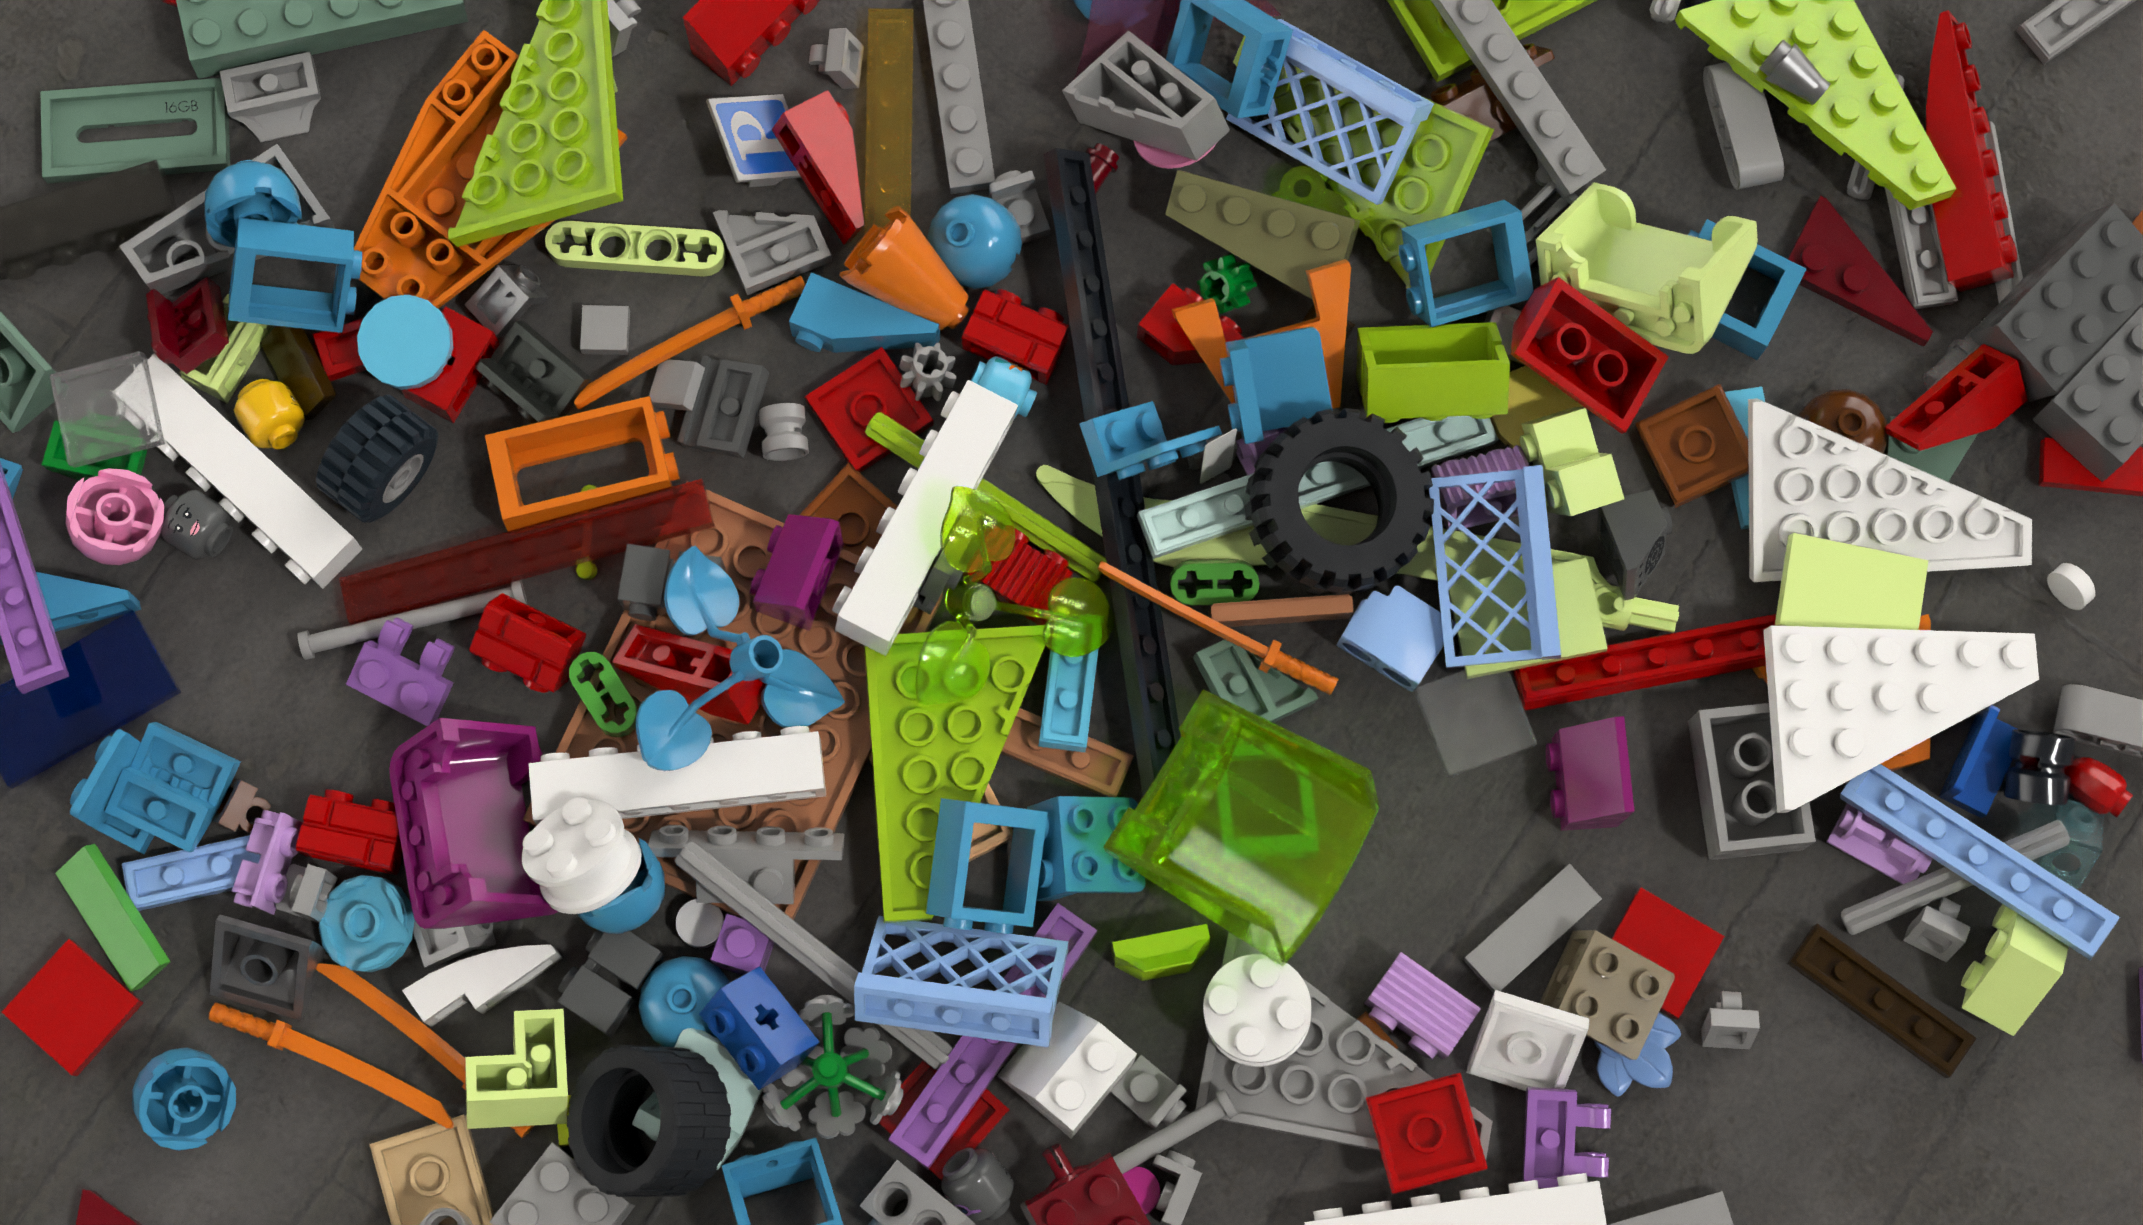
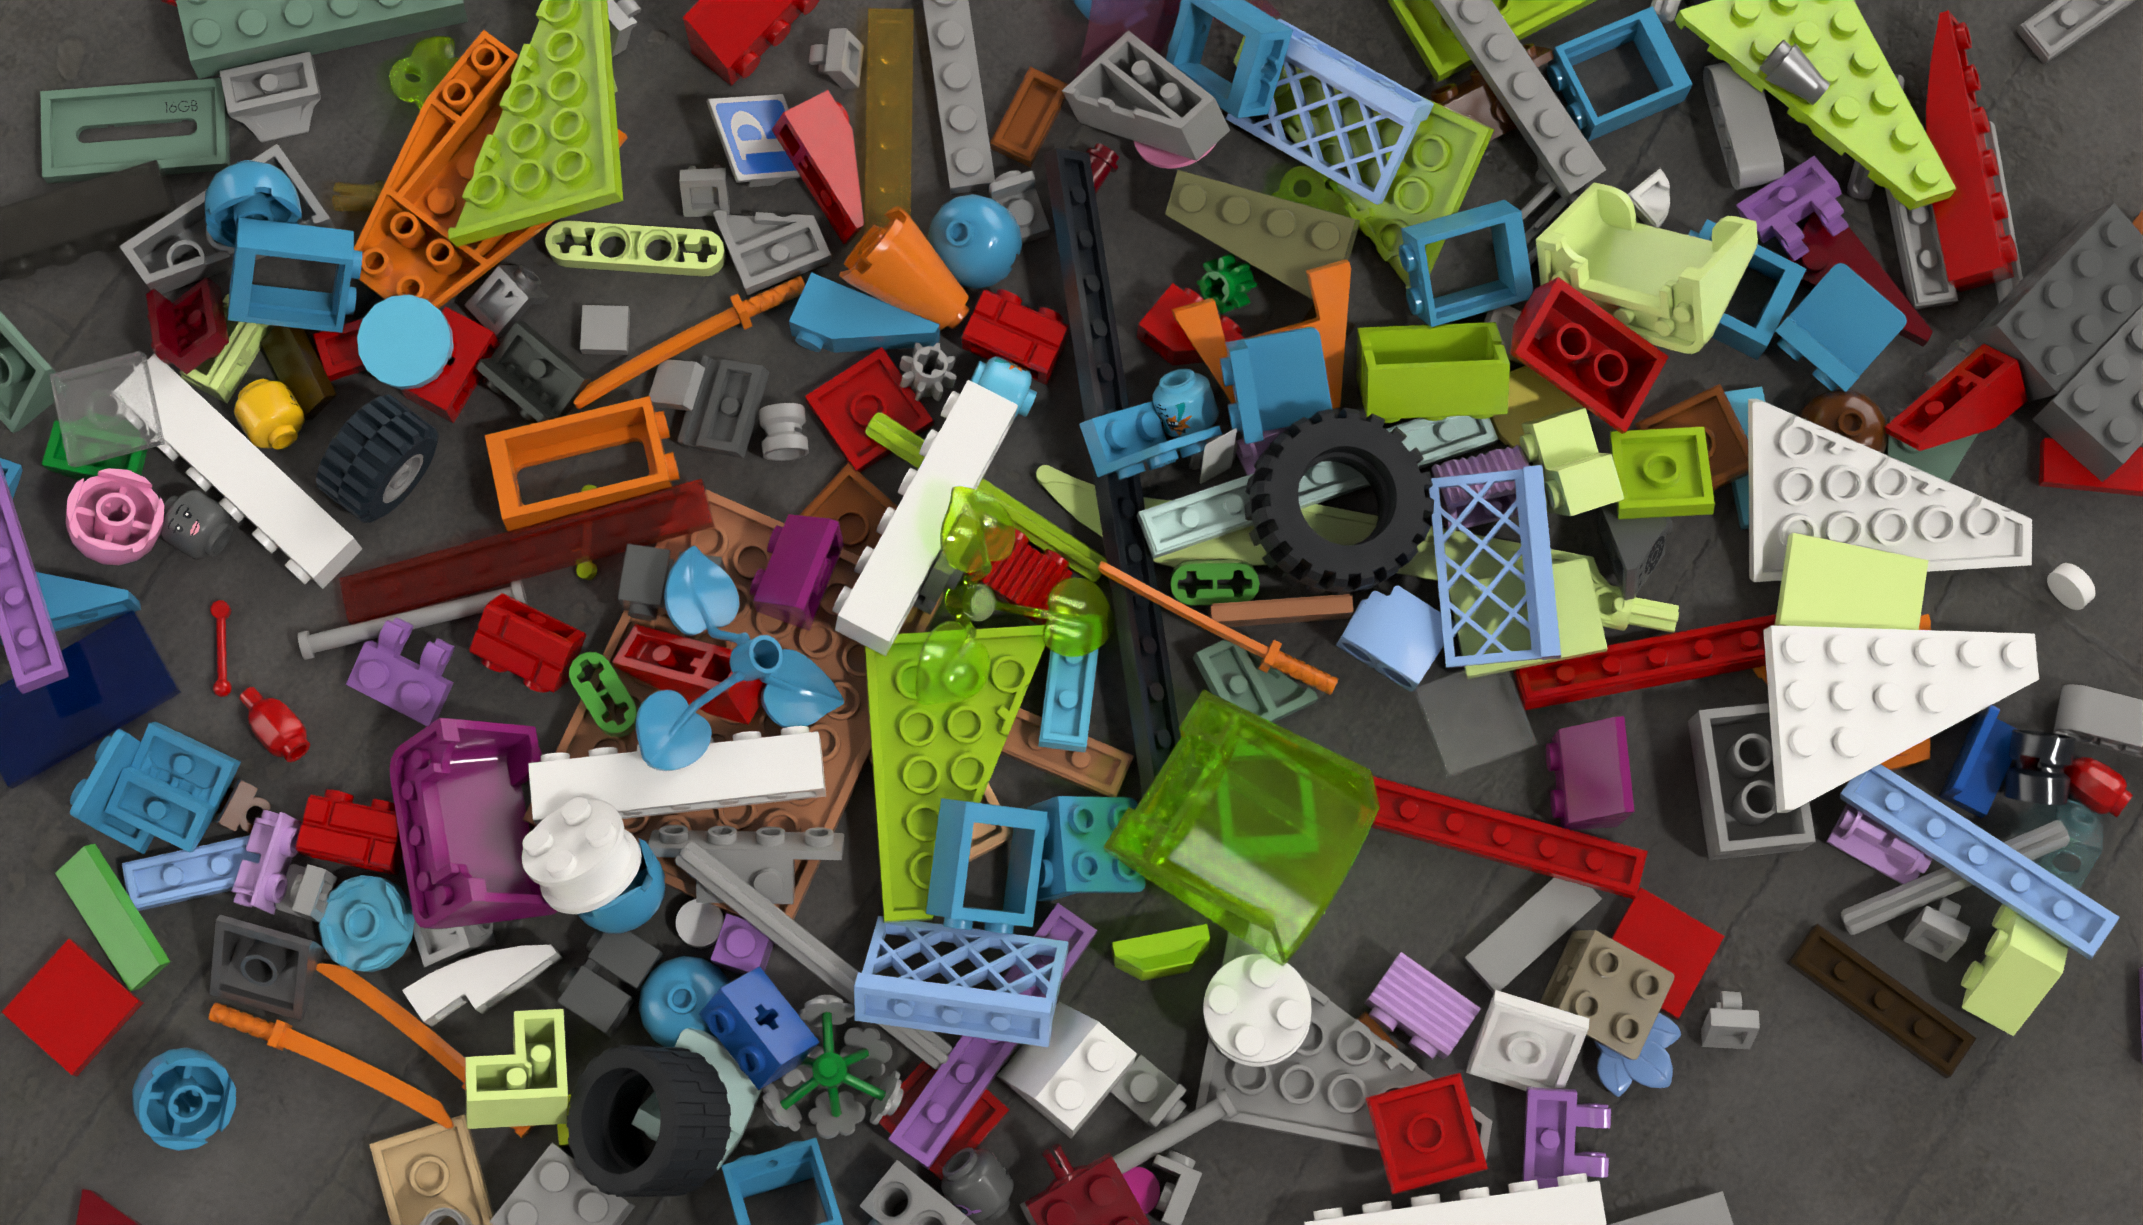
none -> red hinge [210,600,232,697]
none -> red plant [239,687,310,763]
none -> clear yellow pin [332,180,385,212]
none -> clear neon green plate [389,36,460,110]
none -> light grey tile [679,165,730,217]
none -> dark orange tile [990,67,1069,168]
none -> medium azure head [1152,369,1219,438]
none -> red tile [1356,775,1648,900]
none -> dark azure window [1547,6,1693,142]
none -> lime tile [1609,427,1715,519]
none -> white tile [1627,169,1670,228]
none -> medium lavender plate [1736,156,1849,261]
none -> dark azure bracket [1775,263,1907,392]

